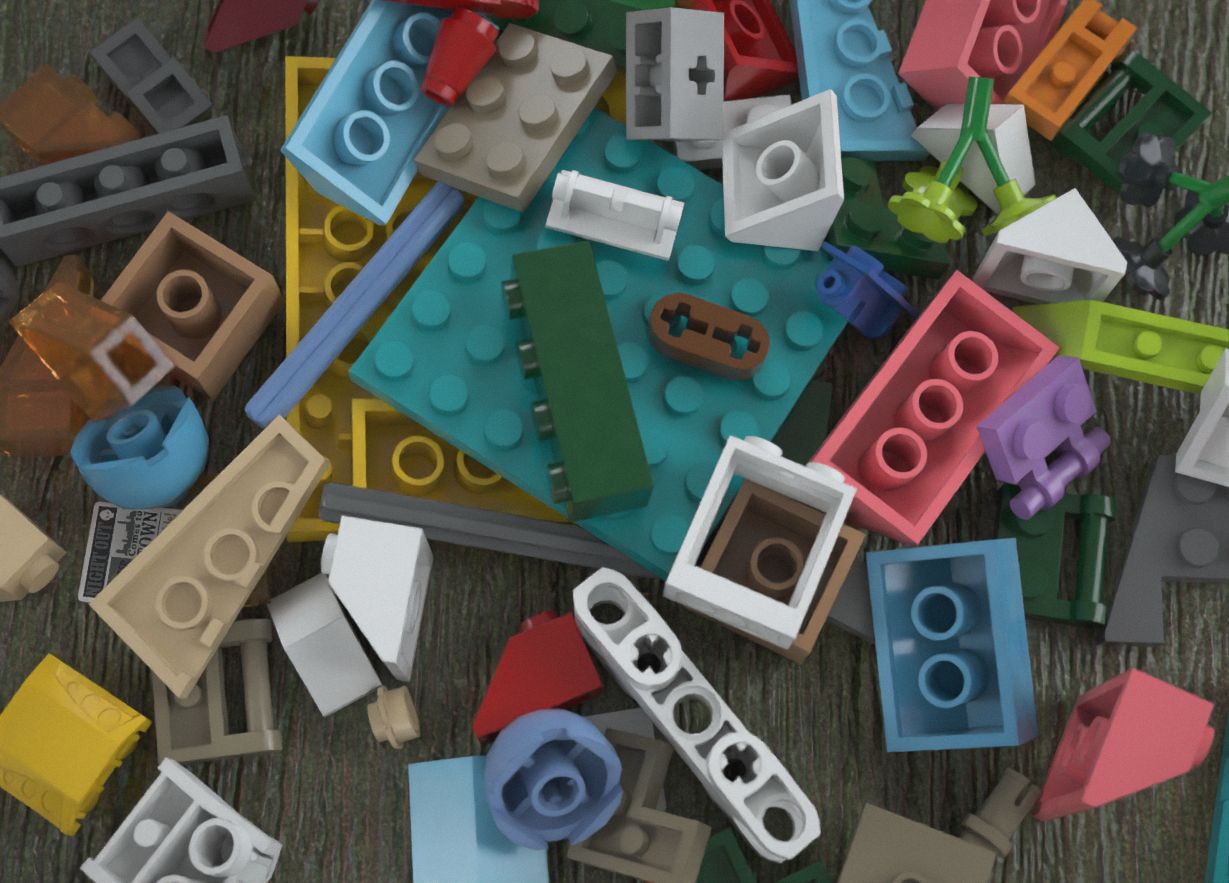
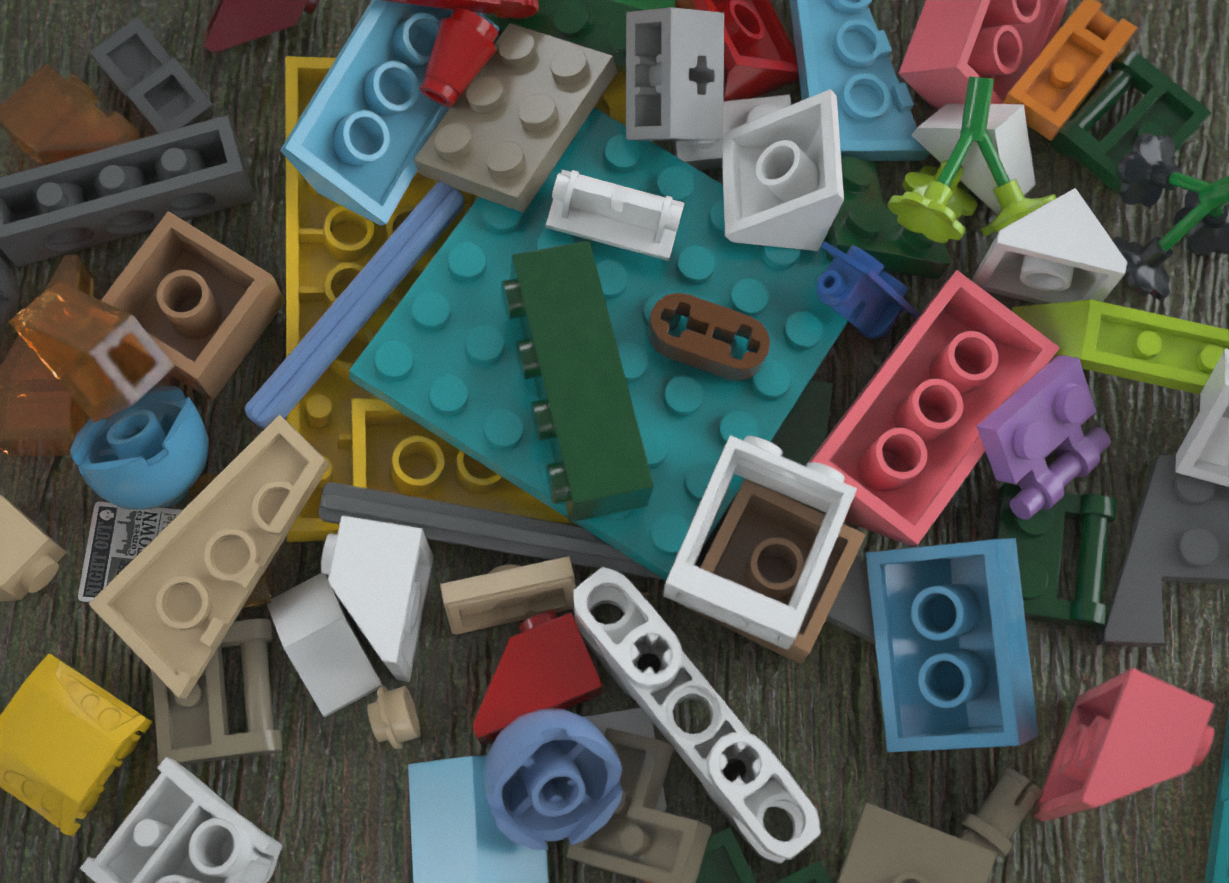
none -> tan plate [440,556,576,634]

